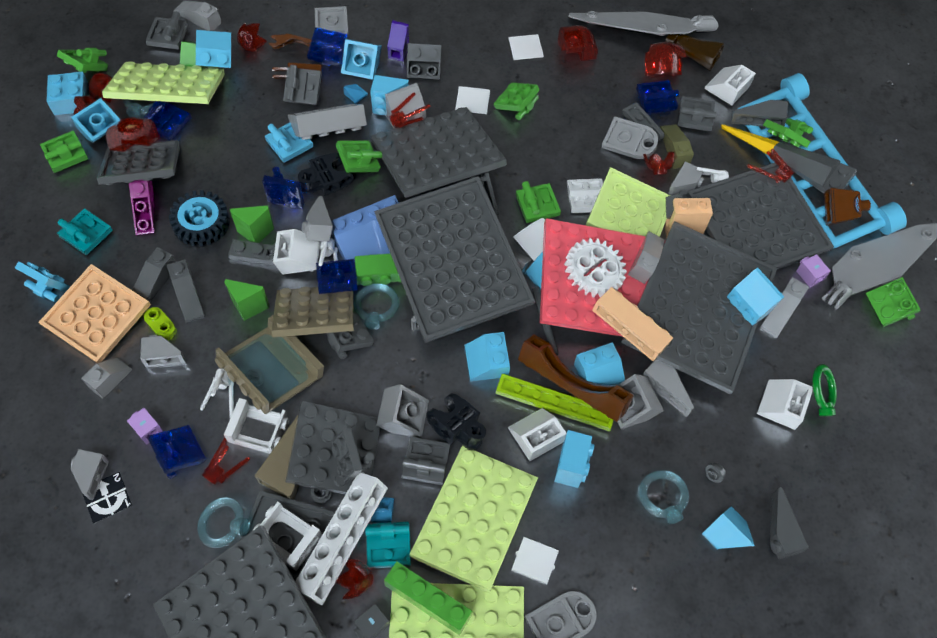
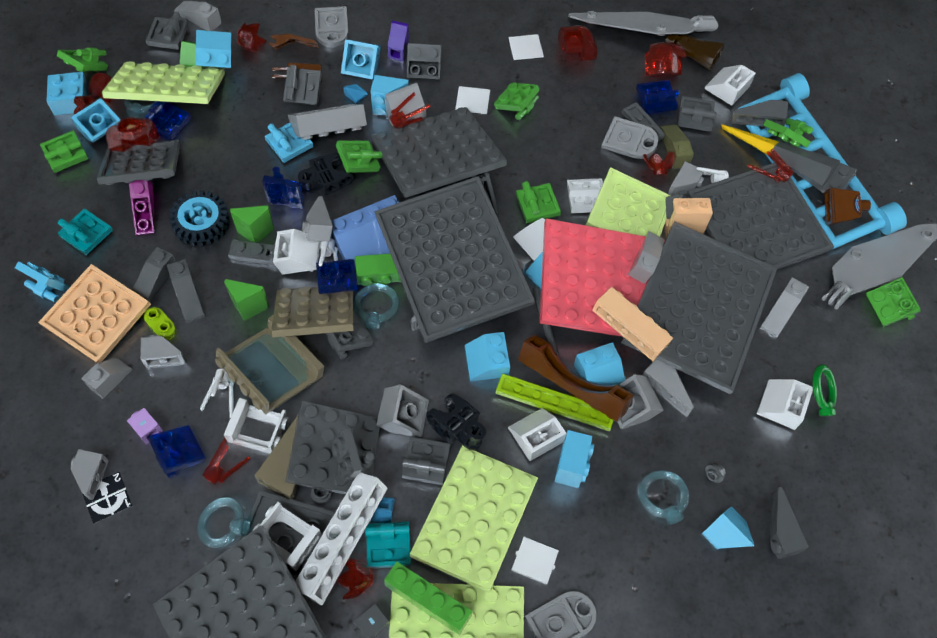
clear blue plate [307,27,348,67] -> none
white gear [564,238,627,298] -> none
medium azure slope [727,267,784,326] -> none
lavender brick [796,254,831,288] -> none

